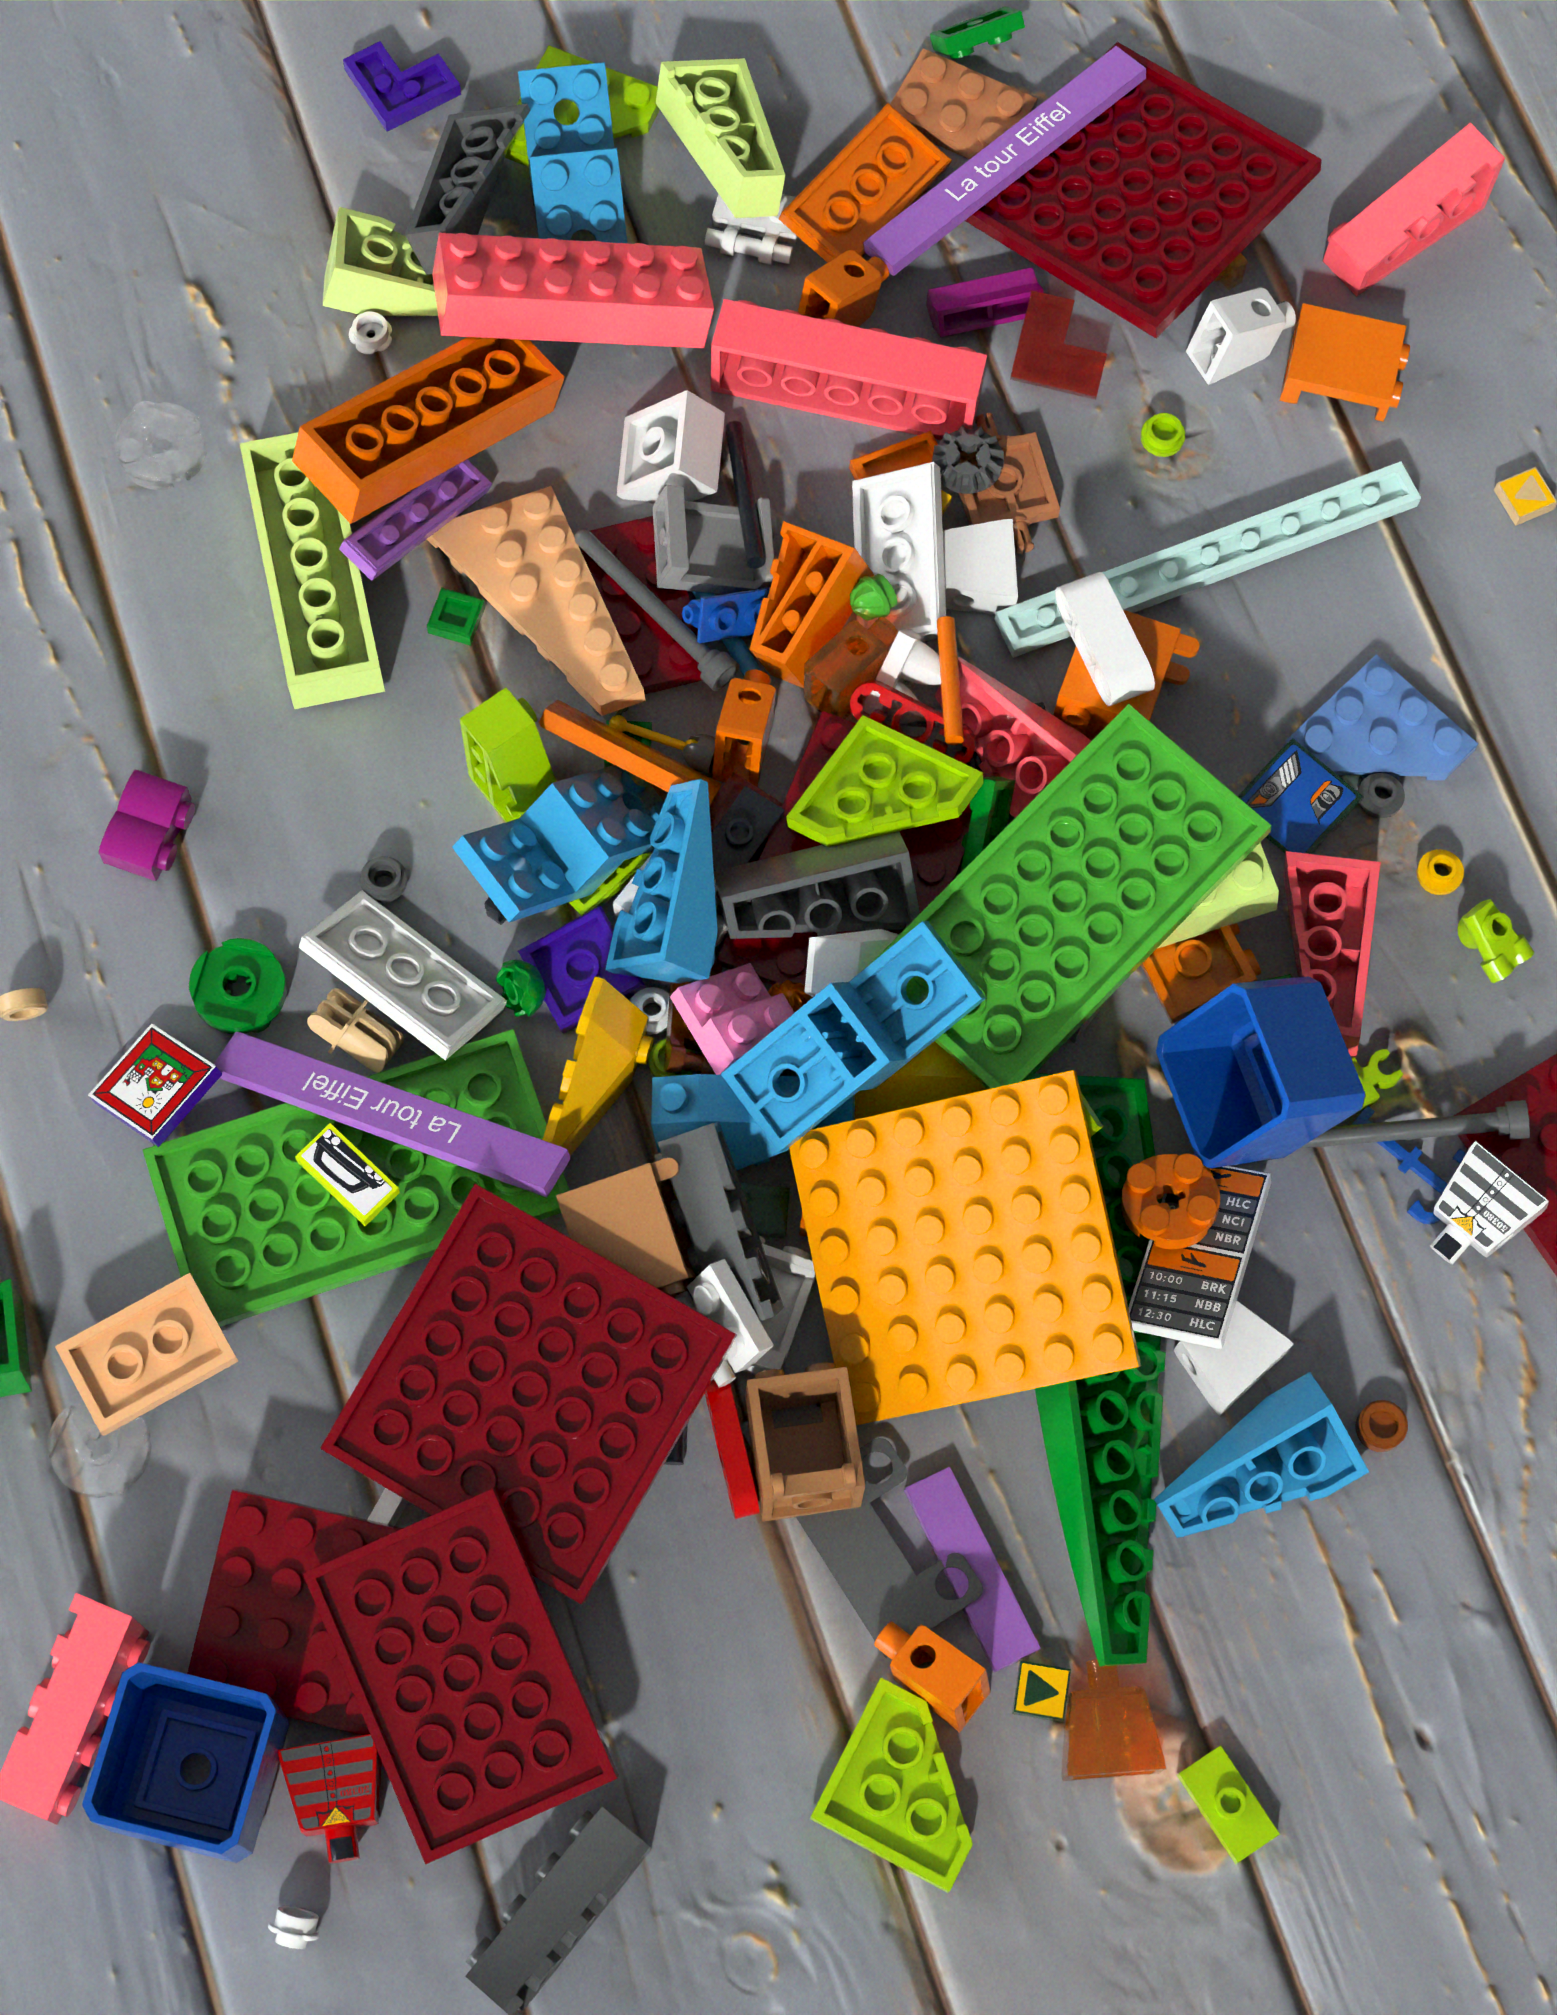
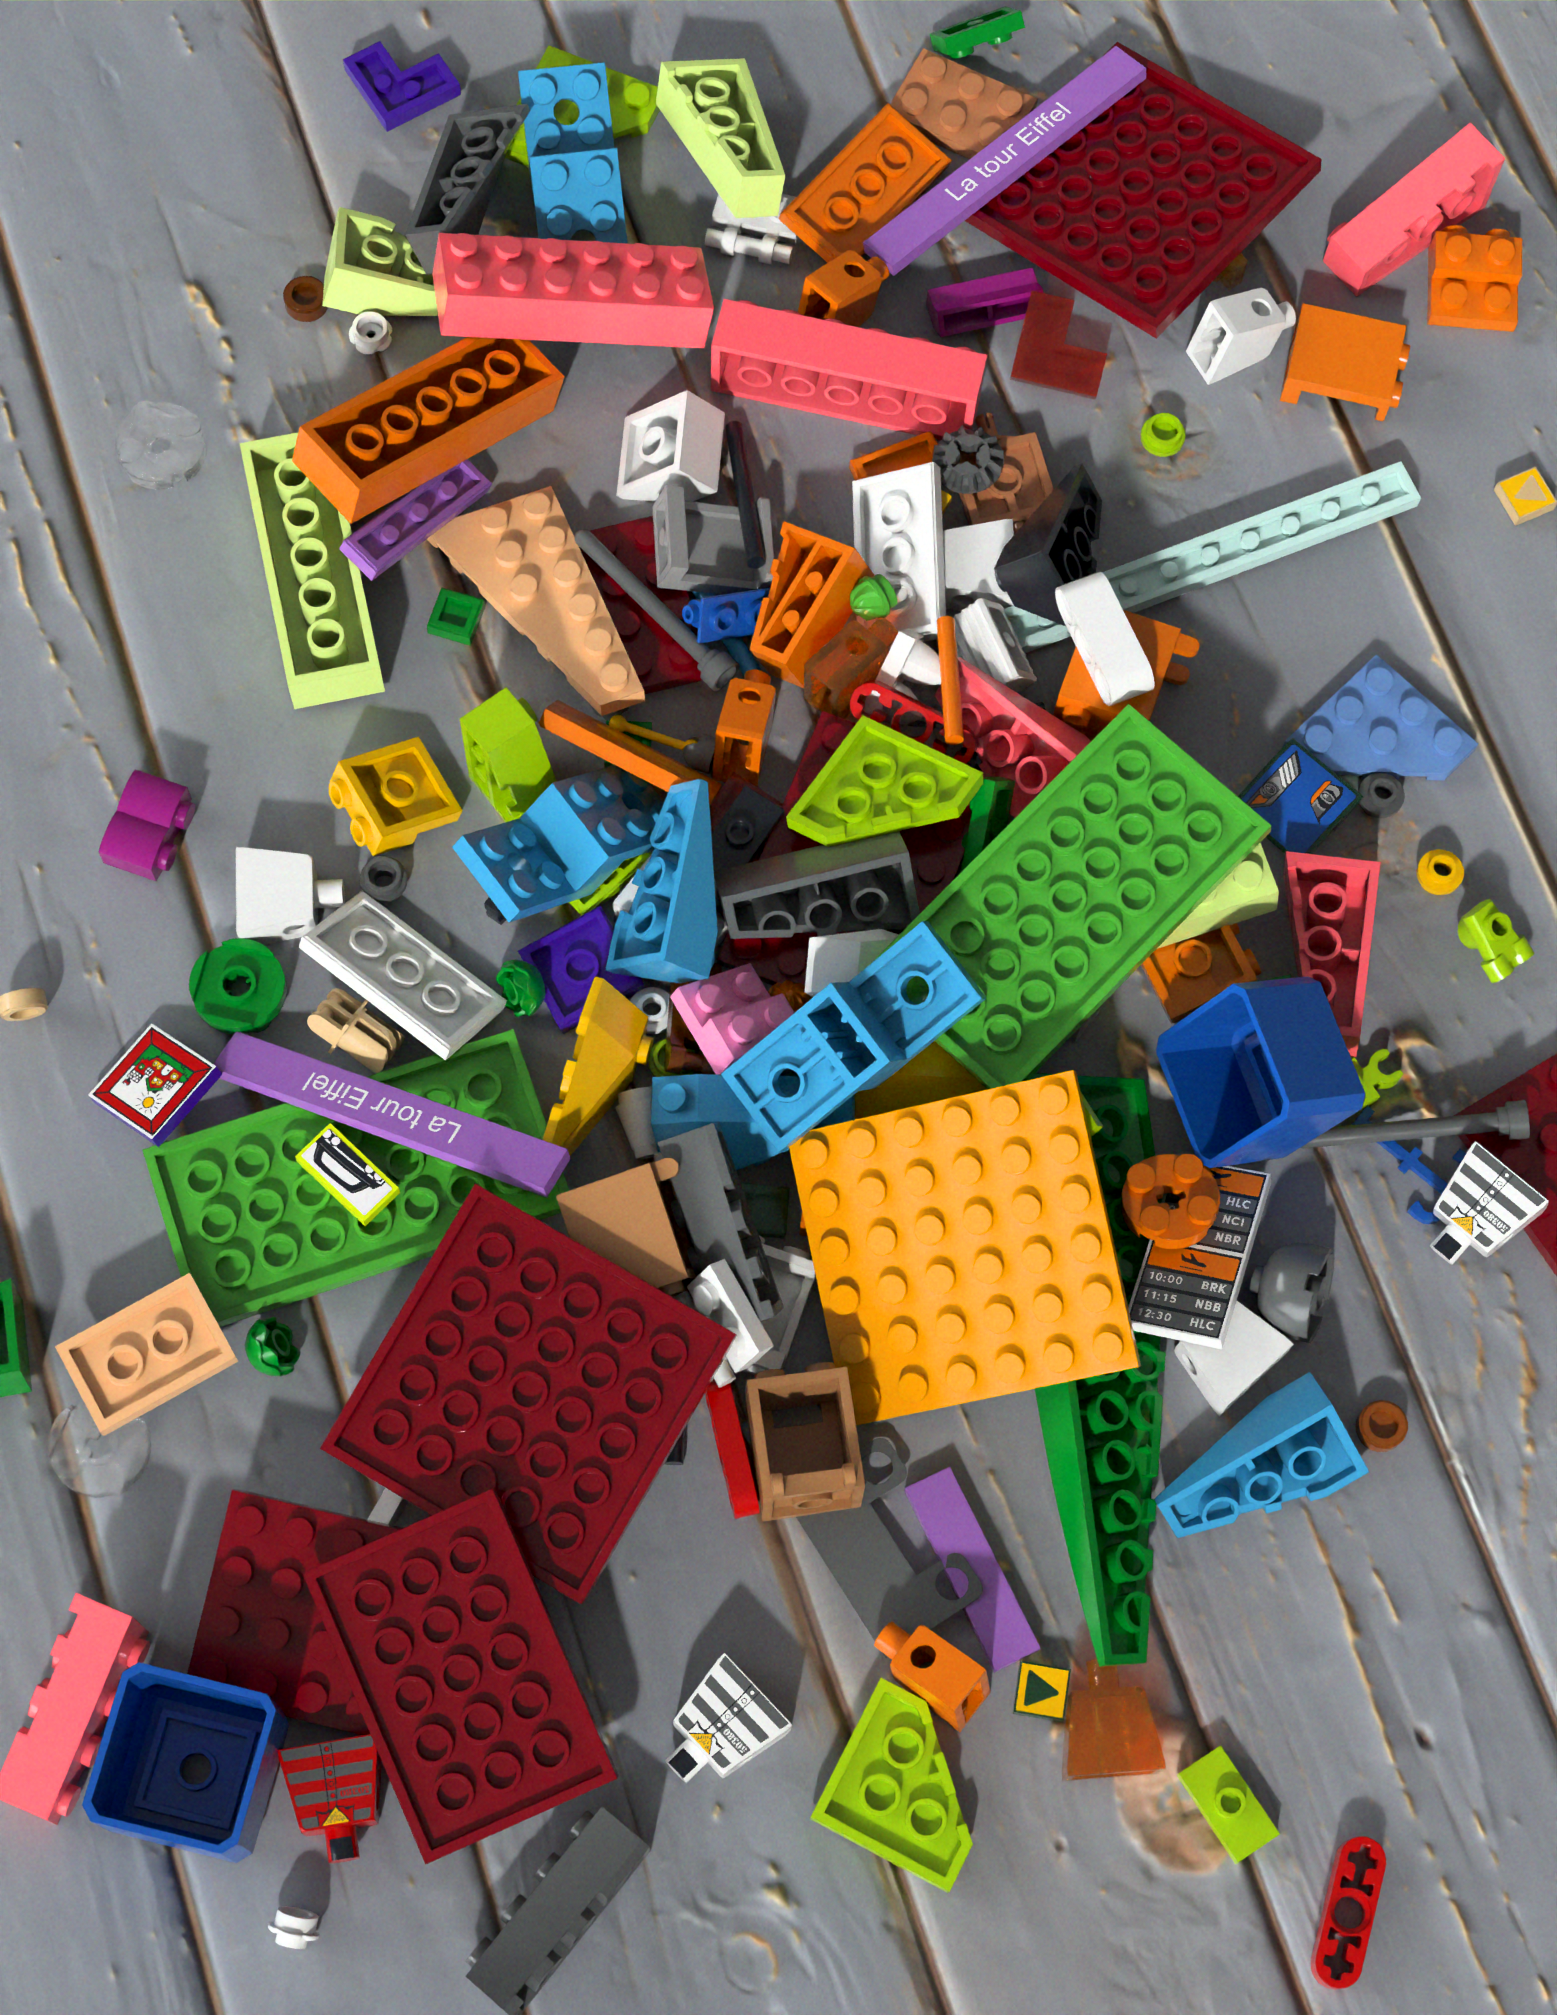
none -> white torso [236,847,345,945]
none -> green plate [245,1316,300,1377]
none -> reddish brown tile [283,276,328,322]
none -> yellow plate [329,736,462,857]
none -> white cone [615,1086,658,1160]
none -> torso [665,1653,792,1783]
none -> white brick [954,598,1037,693]
none -> black wedge [994,463,1102,626]
none -> dark grey cylinder [1250,1242,1335,1344]
none -> red beam [1311,1836,1386,1990]
none -> orange plate [1427,225,1522,332]

